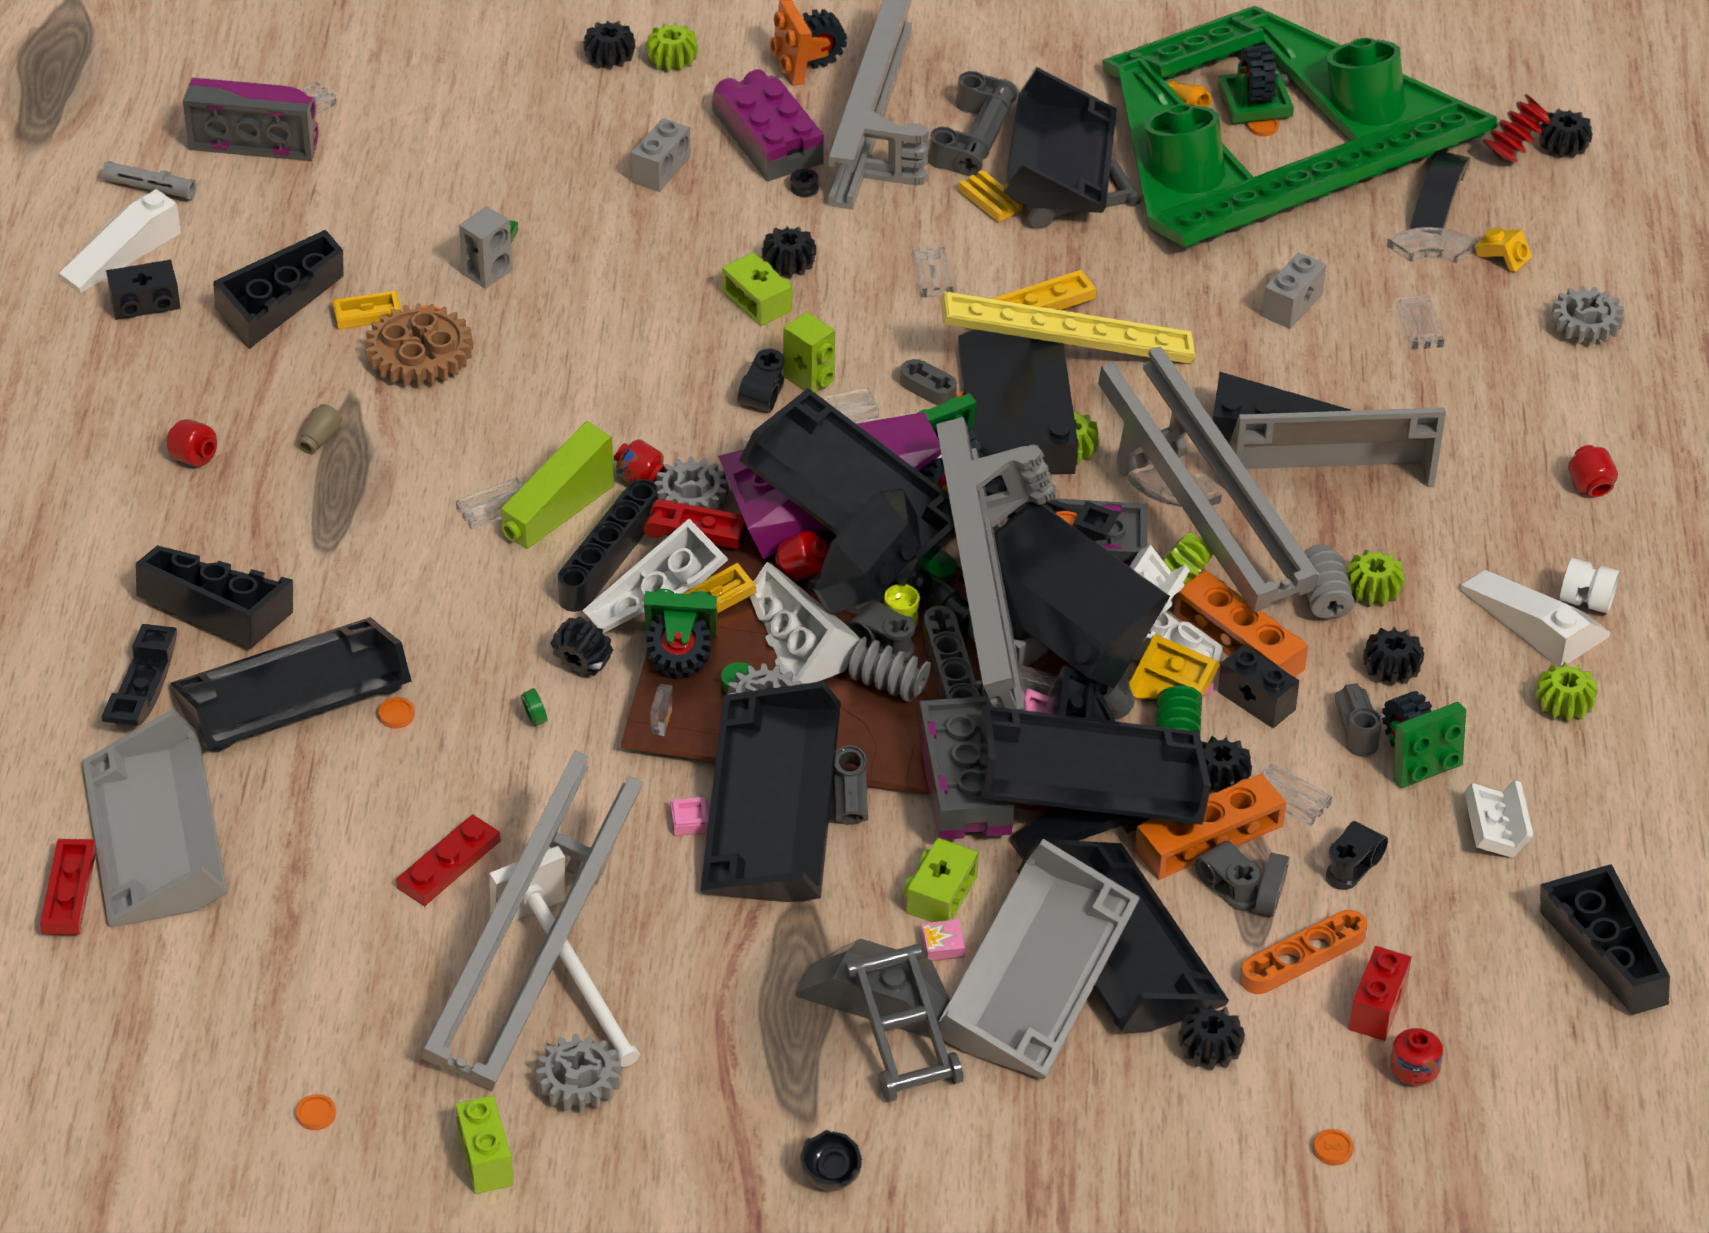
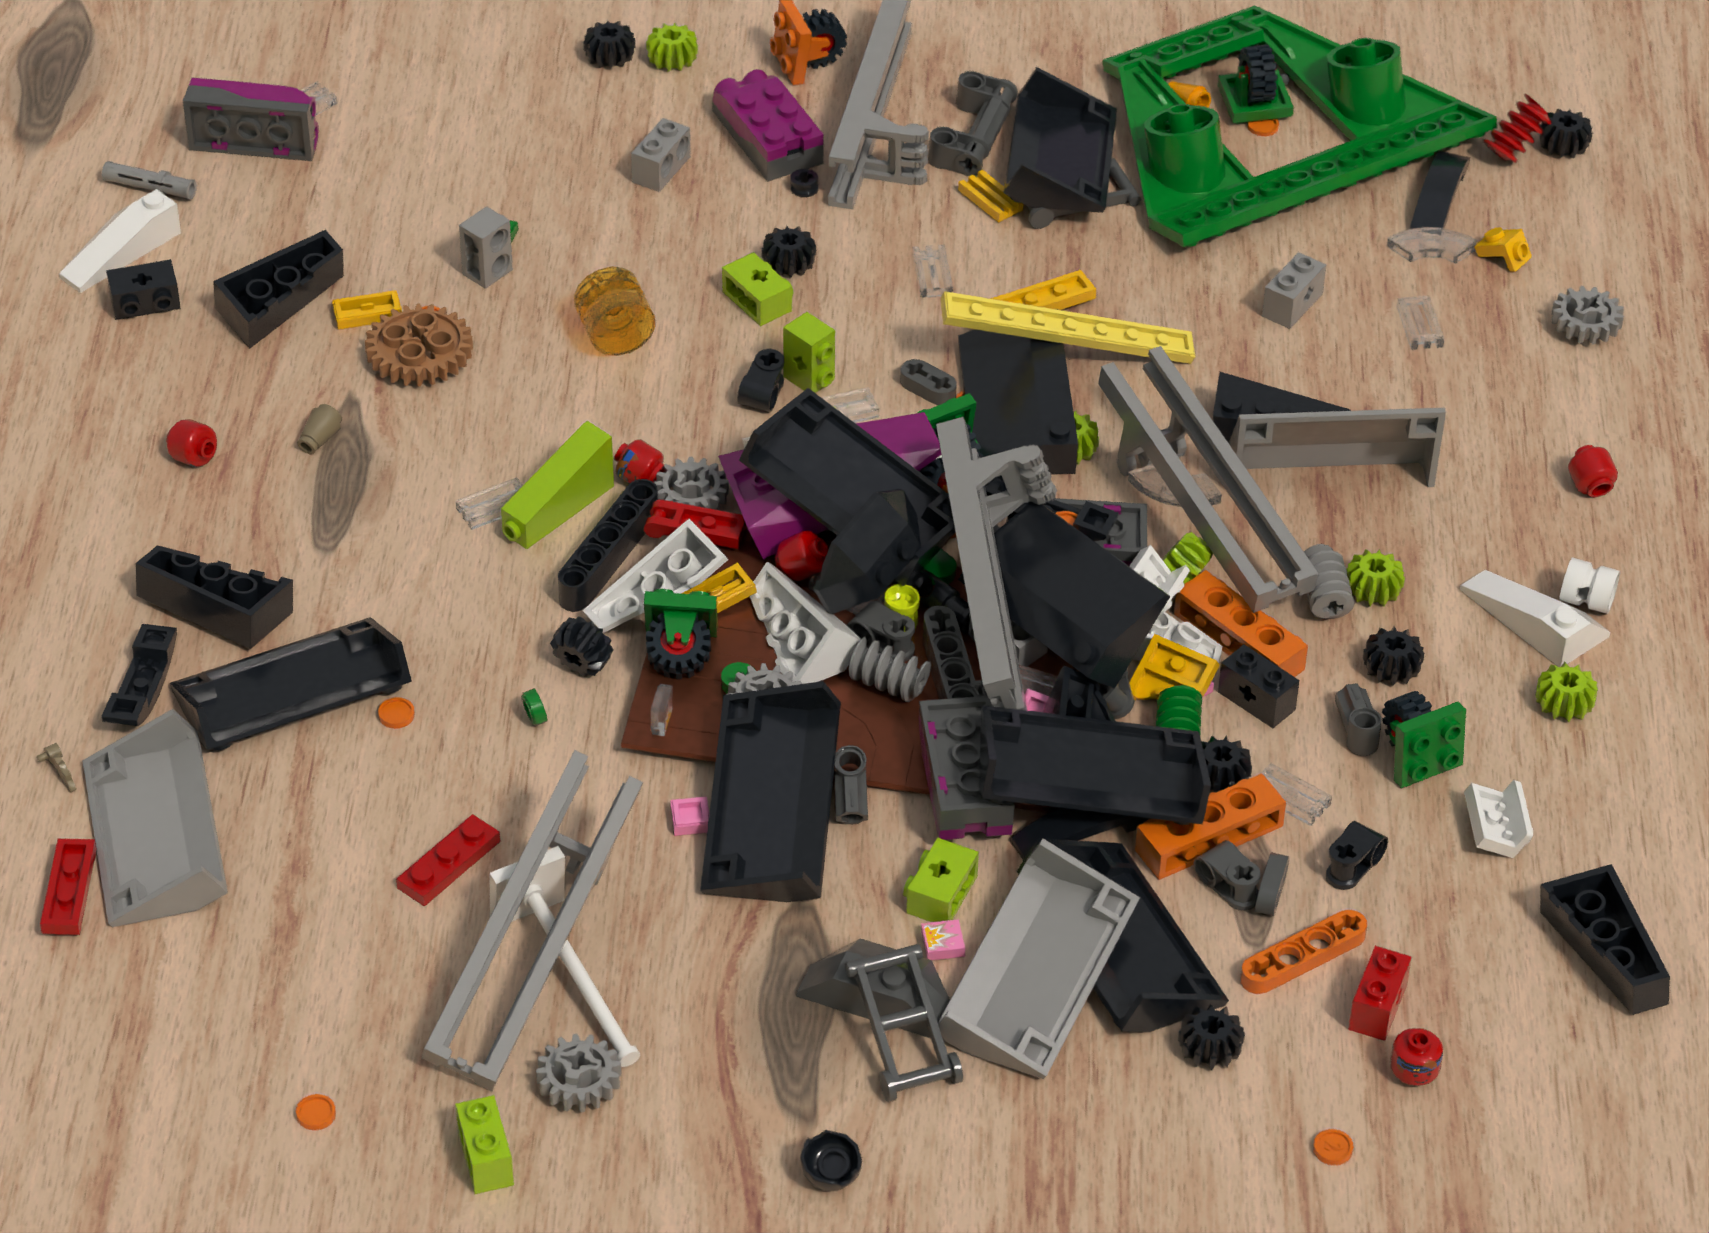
none -> dark tan piece [37,743,77,793]
none -> clear yellow wheel [574,267,656,356]

